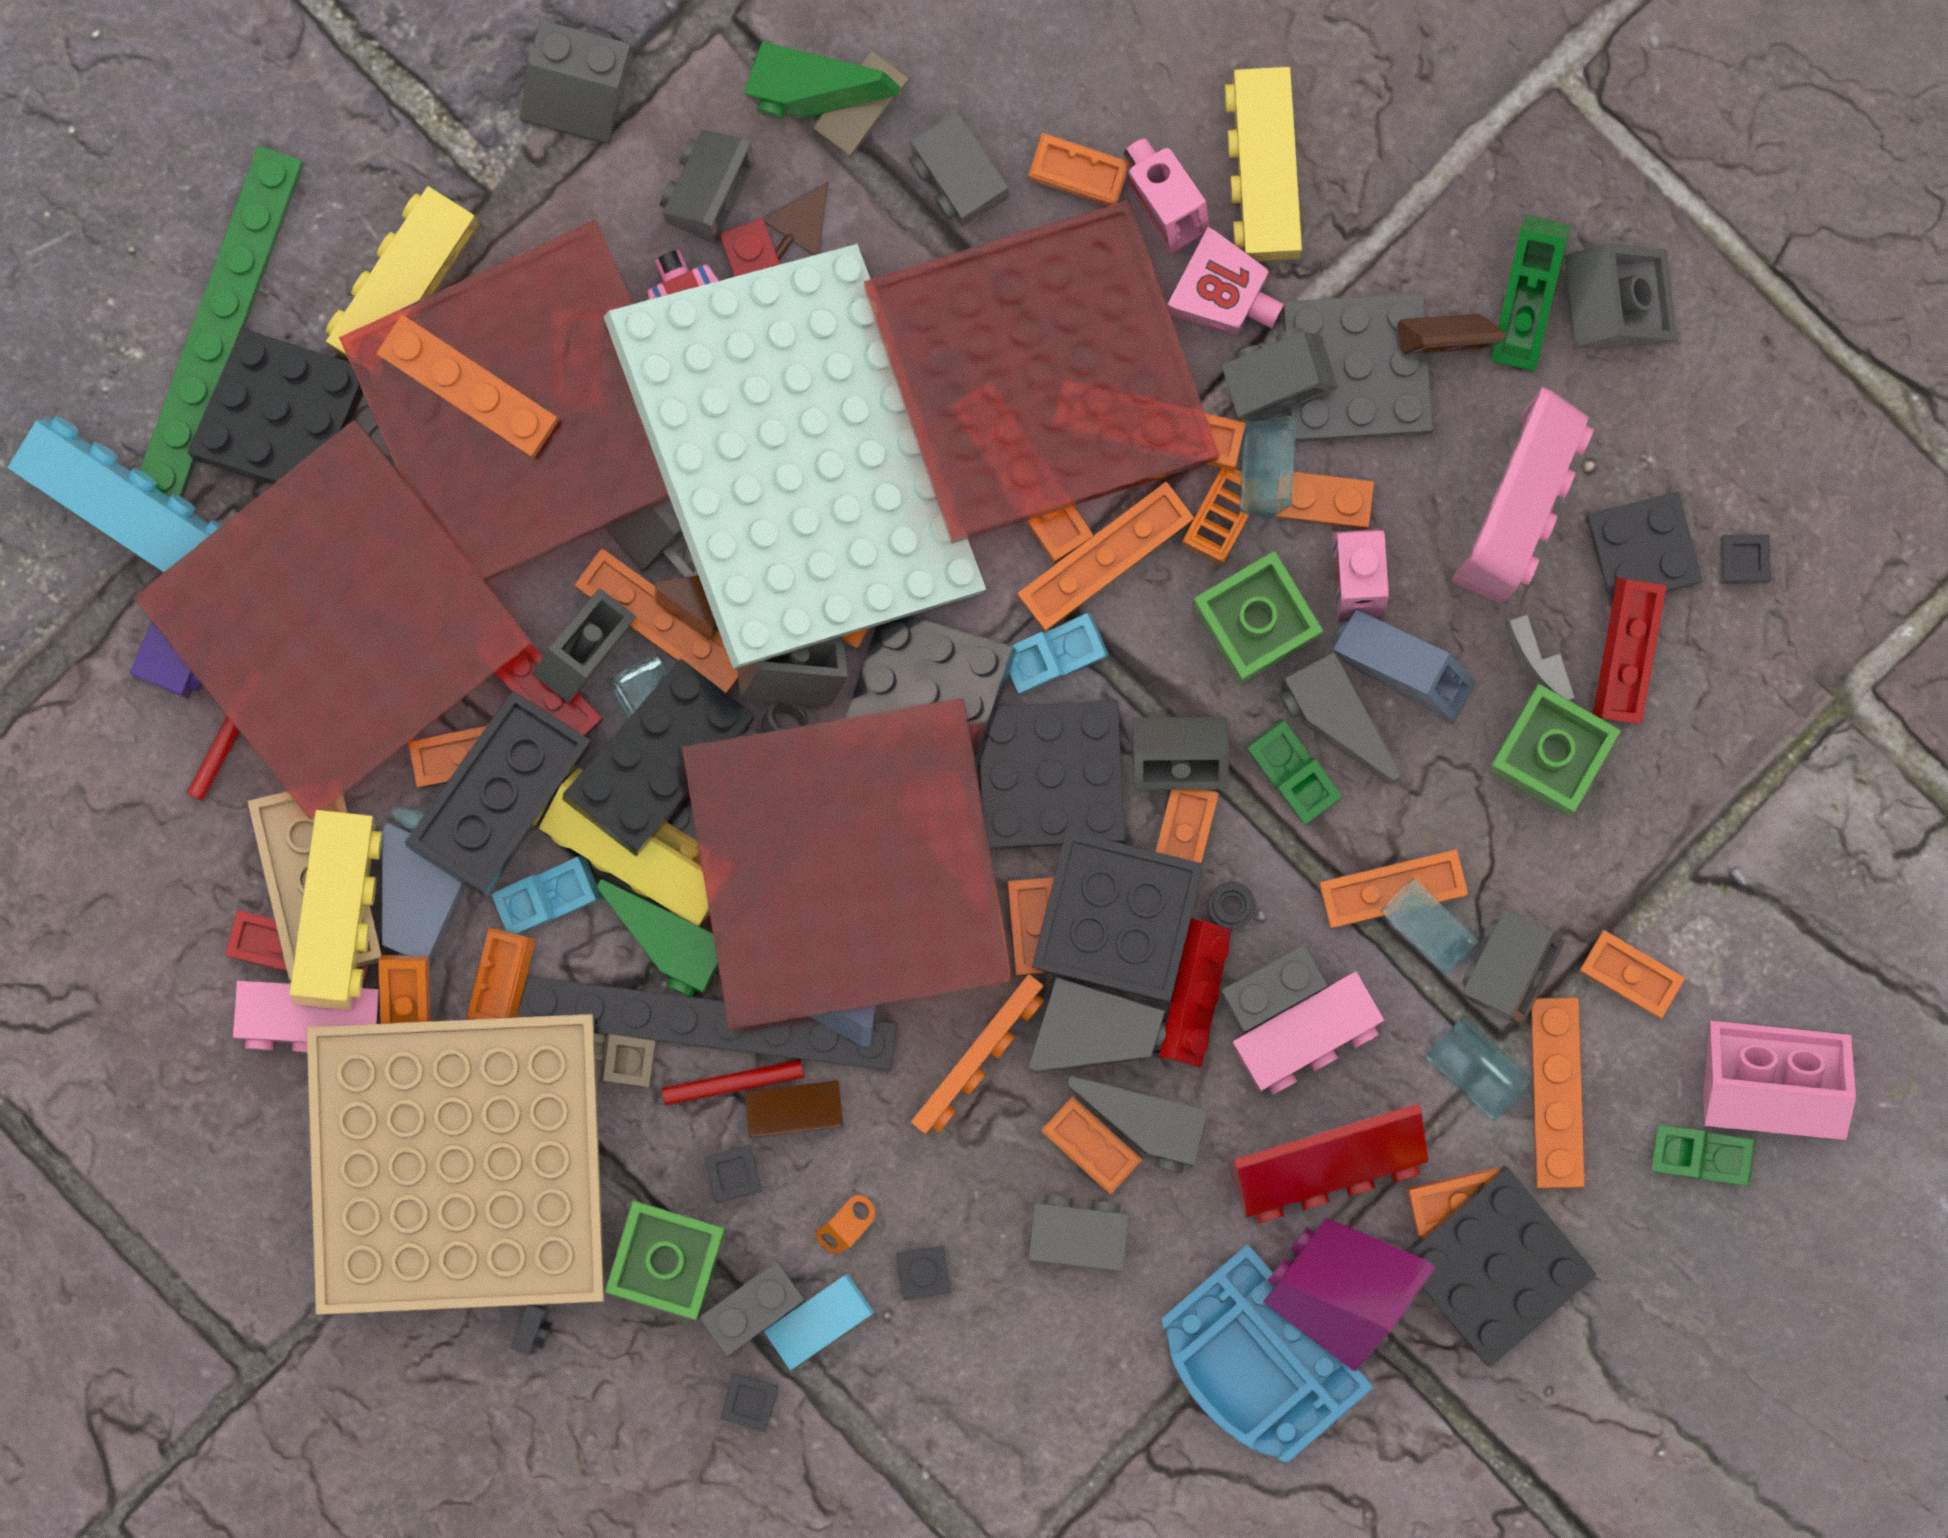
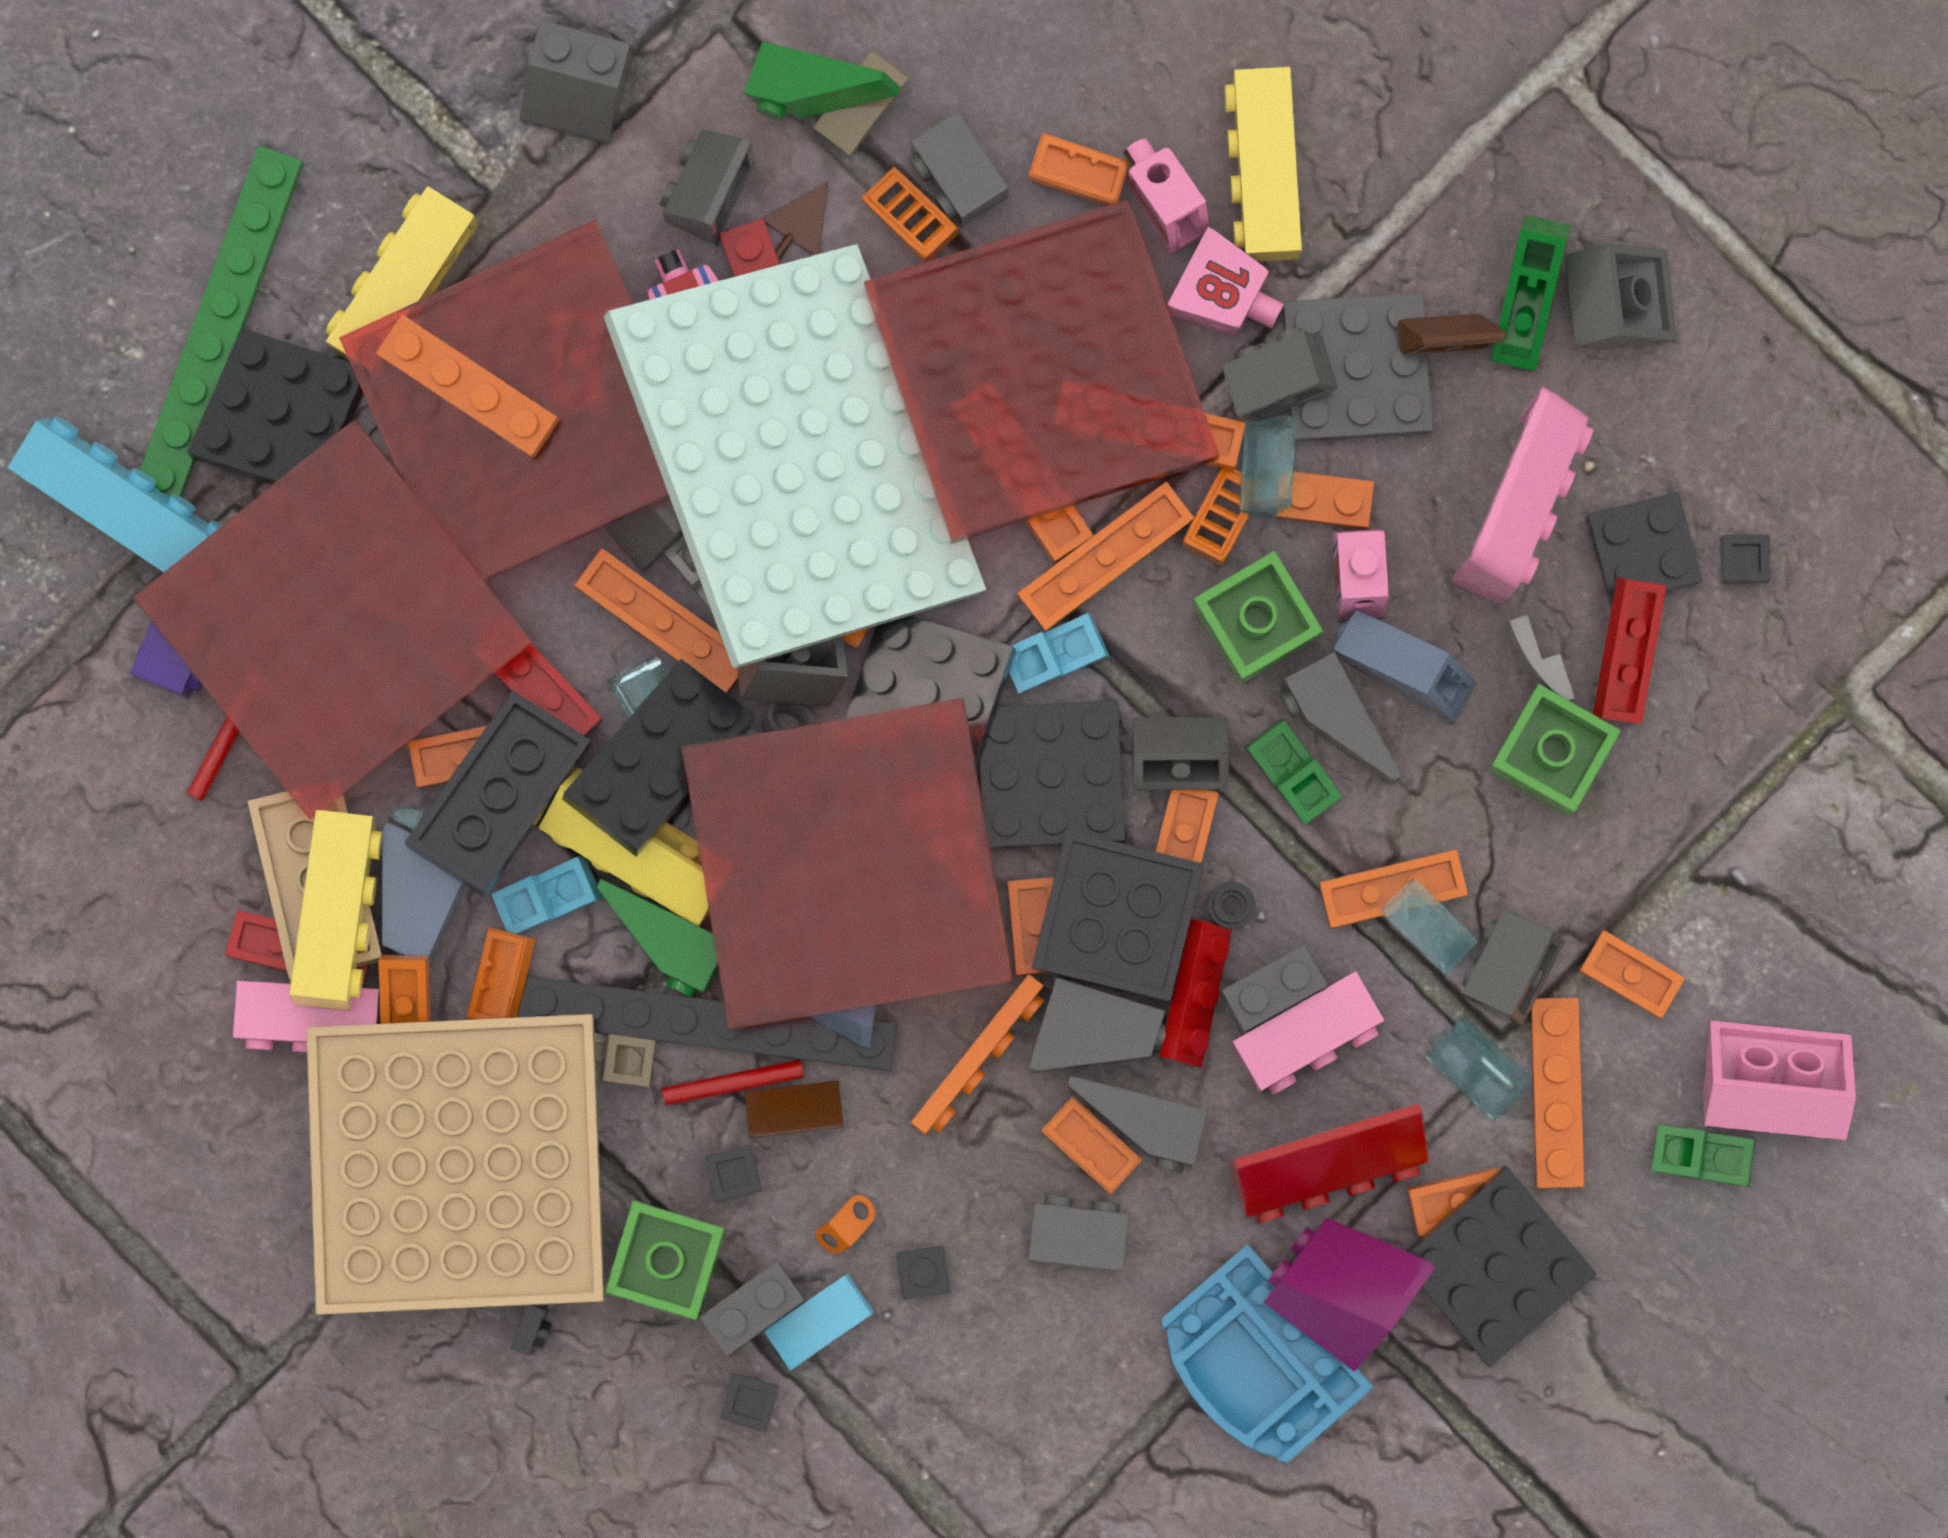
dark grey brick [532,588,637,703] -> none
reddish brown slope [655,575,718,640] -> none
none -> orange slope [861,167,959,265]

